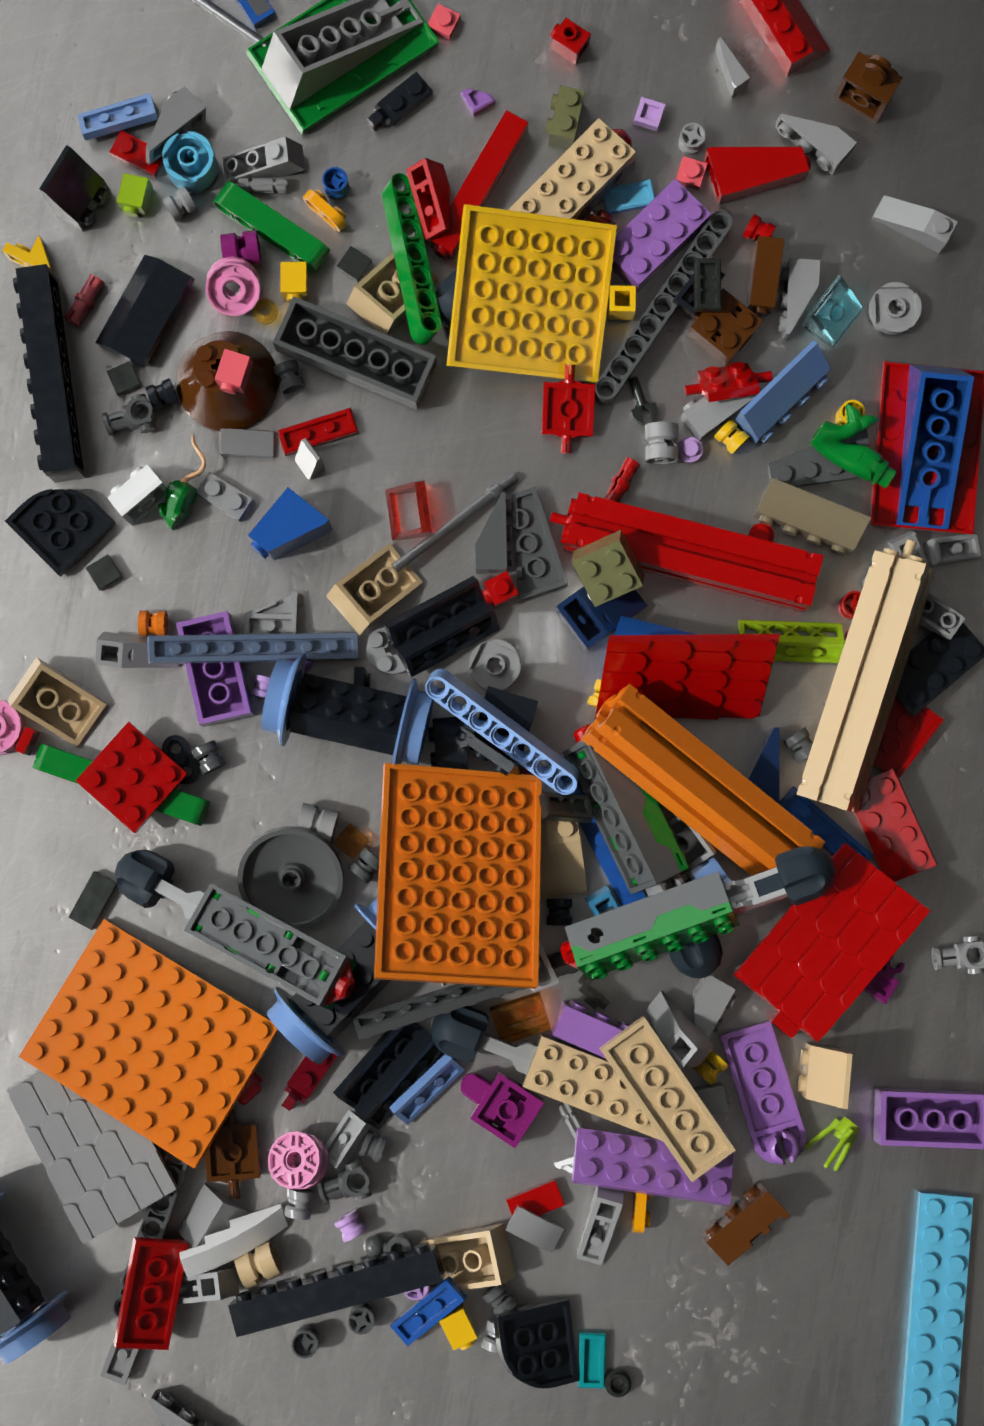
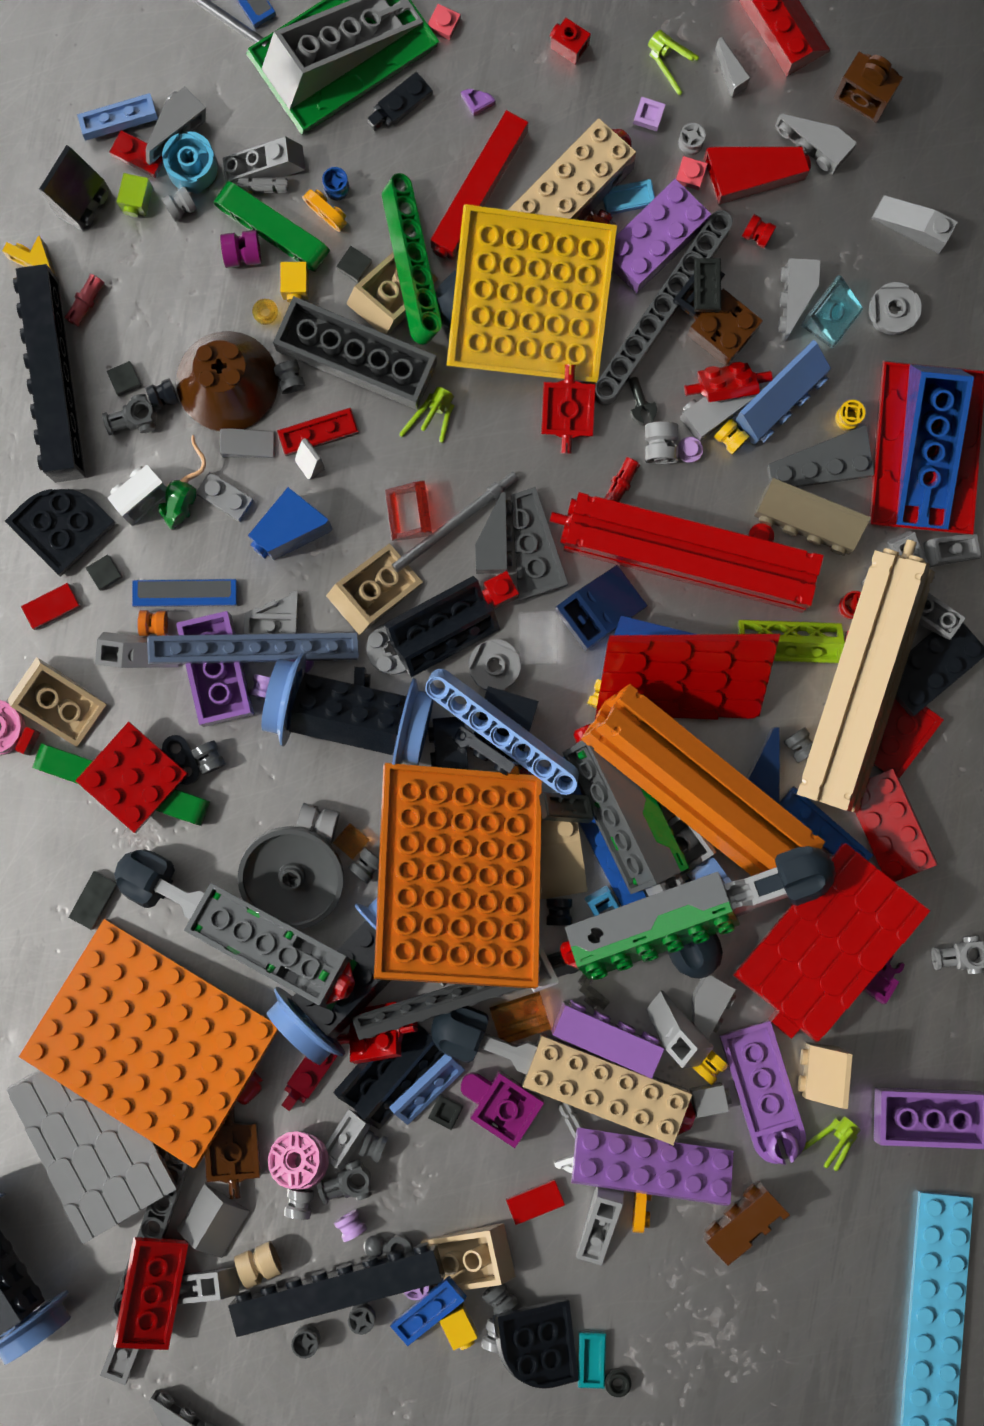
black slope [95,255,195,368] -> none
white slope [179,1204,288,1278] -> none
bright pink wheel [205,256,260,316] -> none
coral brick [215,349,253,394] -> none
red slope [406,158,450,241] -> none
light grey slope [505,1204,565,1253] -> none
olive brick [545,85,585,149] -> none
olive brick [571,530,644,607] -> none
tan plate [599,1016,735,1182] -> none
yellow brick [607,286,636,320] -> none
reddish brown slope [746,236,784,317] -> none
green piece [809,404,897,488] -> none
none -> red tile [21,583,81,630]
none -> tile [132,579,237,607]
none -> red plate [336,1002,418,1064]
none -> lime plant [399,387,455,443]
none -> pearl dark grey tile [428,1094,464,1130]
none -> lime plant [648,30,699,95]

